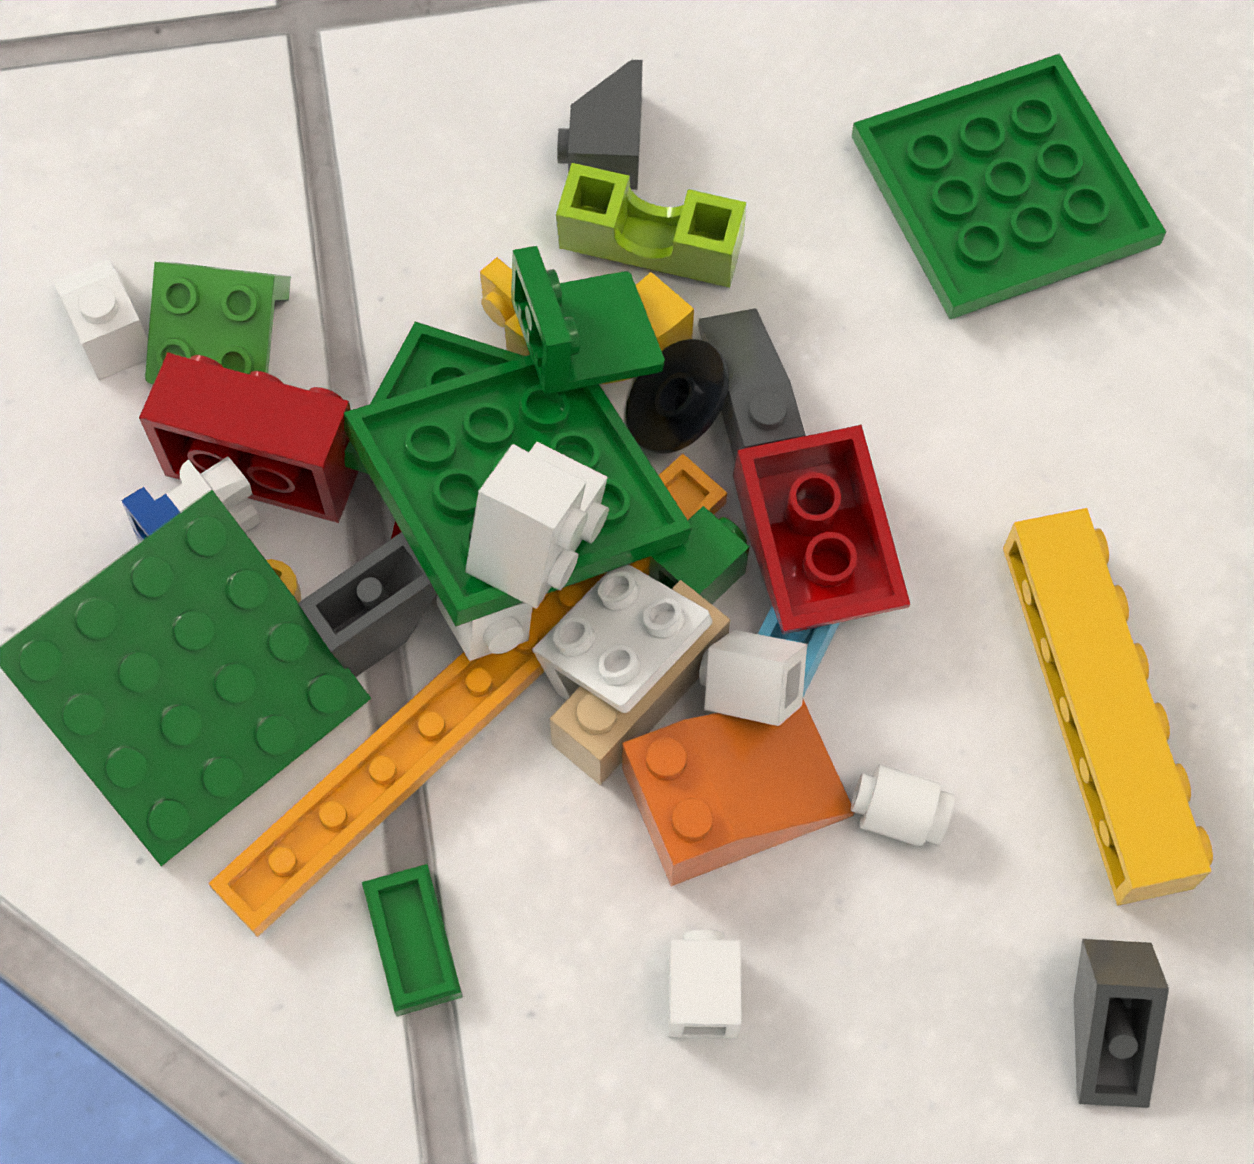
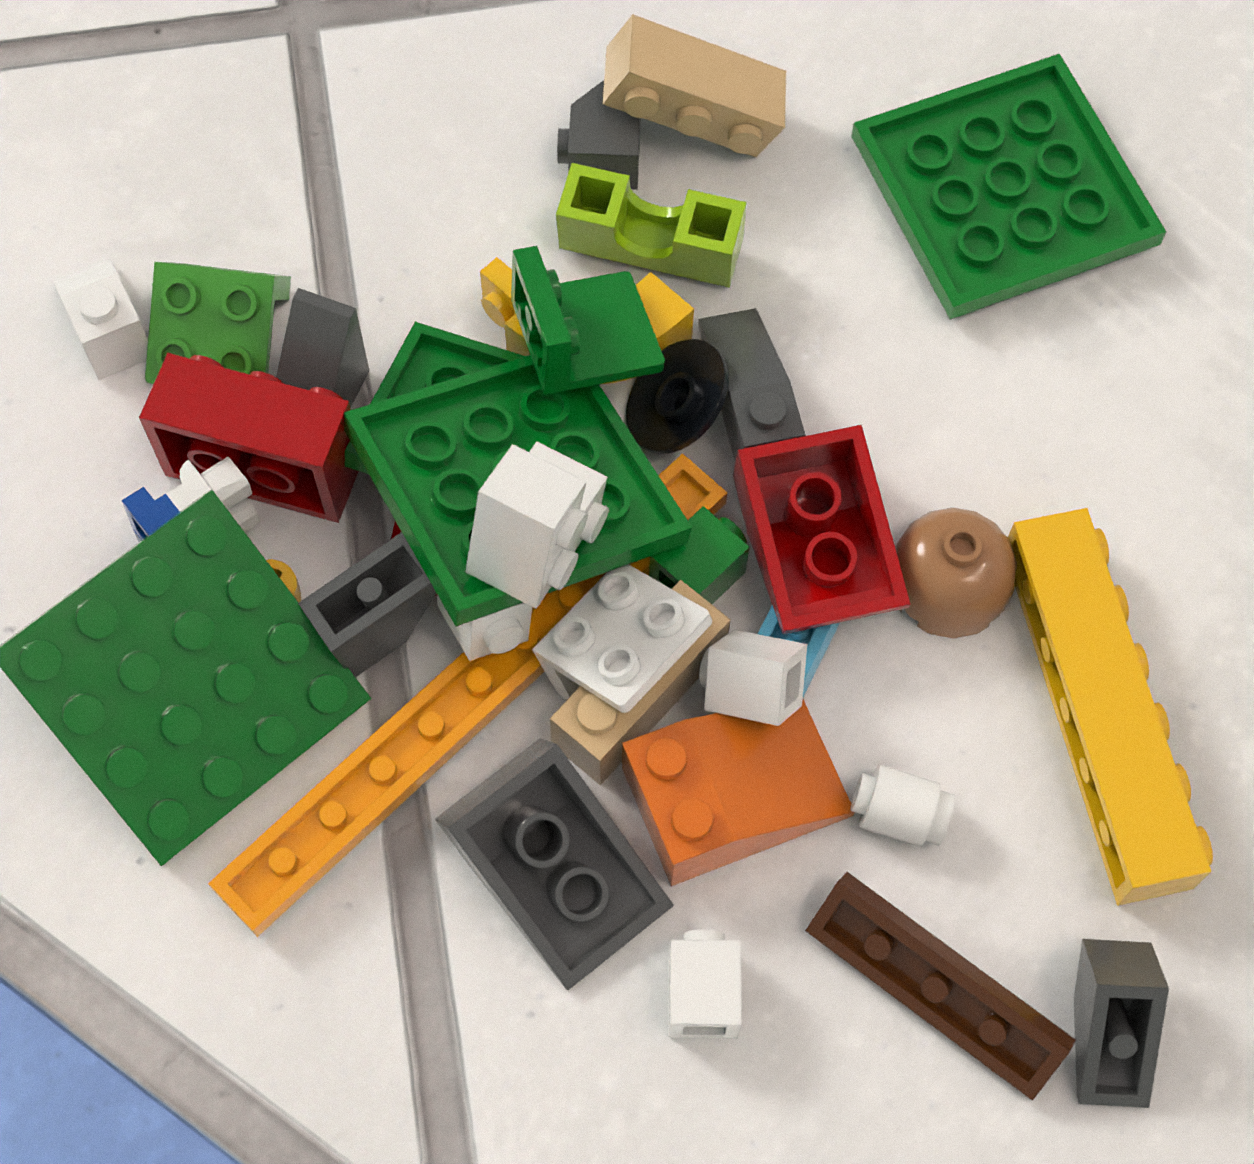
green tile [362,864,463,1017] -> none
none -> dark grey slope [276,288,370,408]
none -> dark grey slope [435,738,674,990]
none -> tan brick [603,14,786,157]
none -> reddish brown plate [805,872,1076,1101]
none -> medium nougat cylinder [895,507,1017,638]

